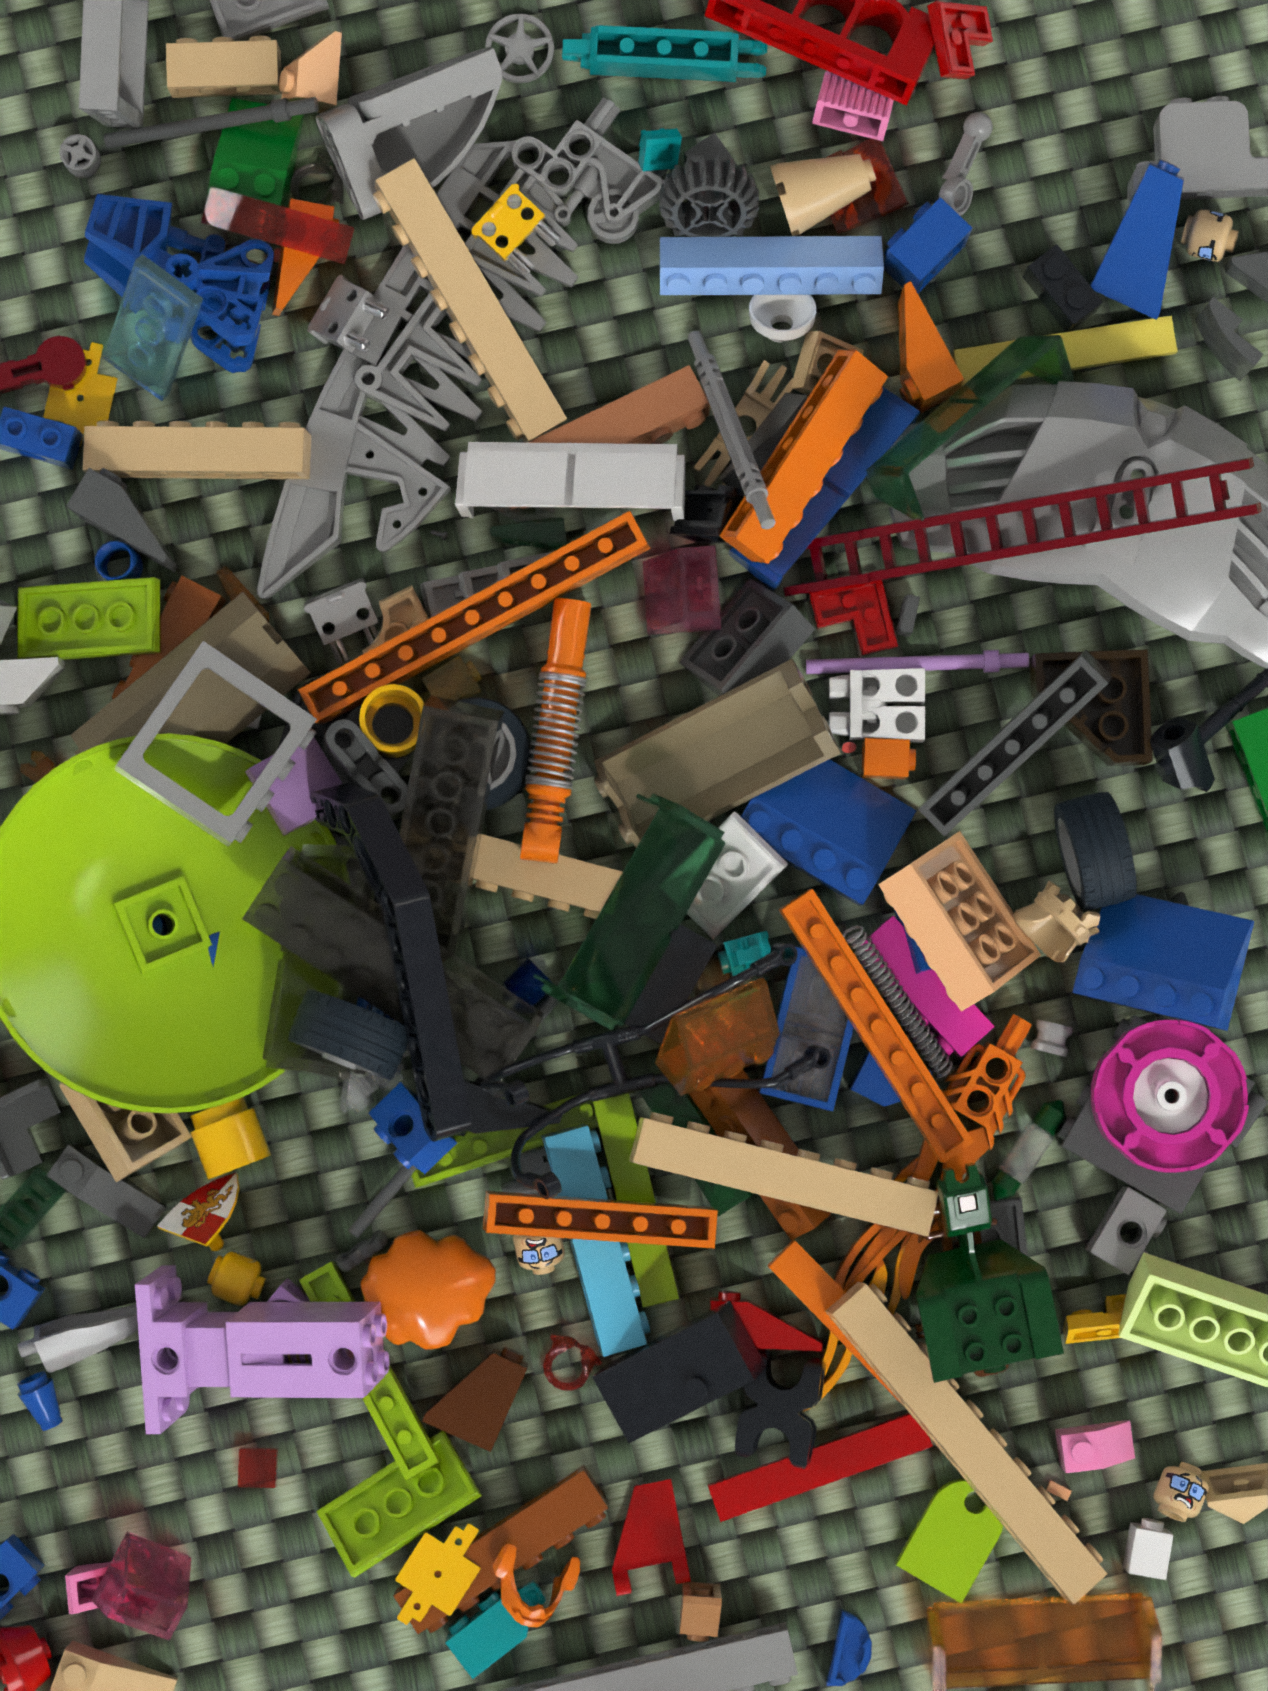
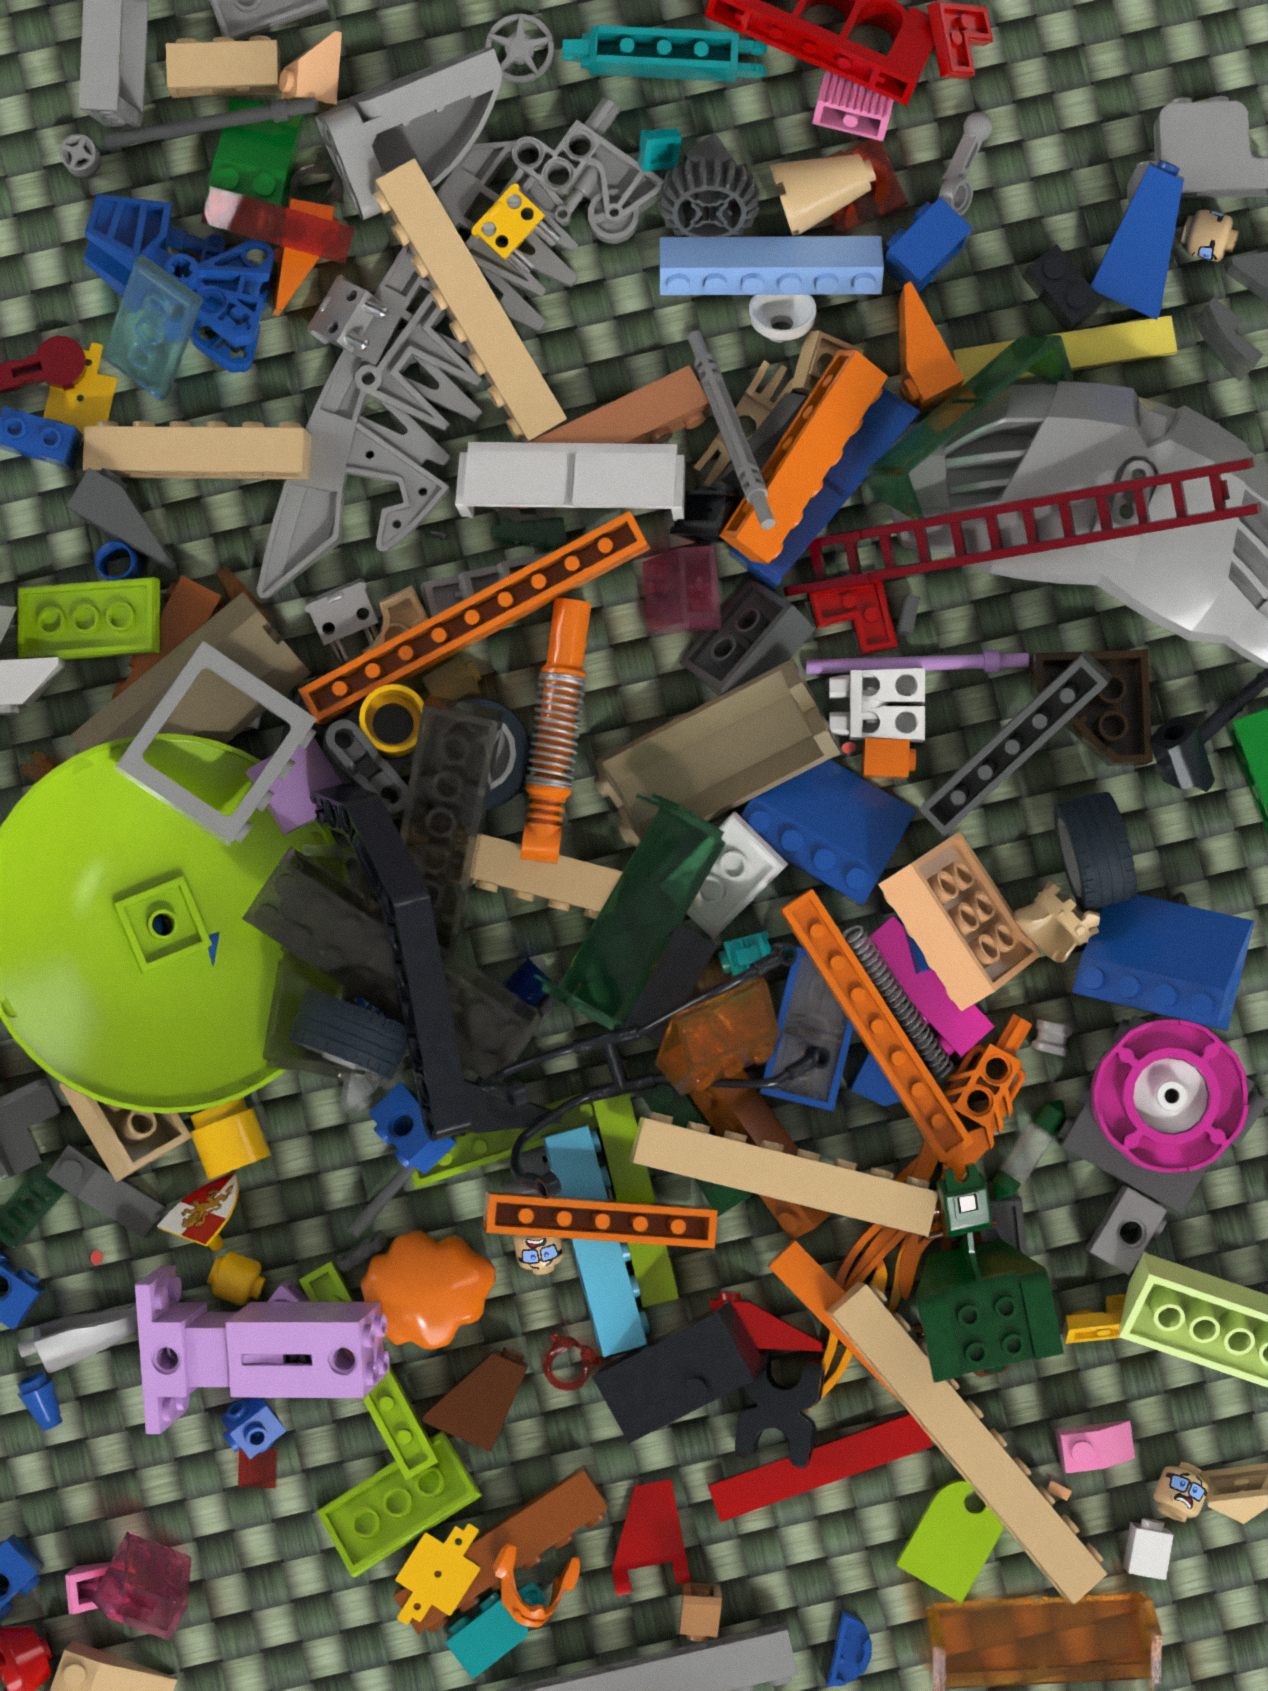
none -> coral piece [89,1250,103,1265]
none -> blue brick [220,1397,286,1459]

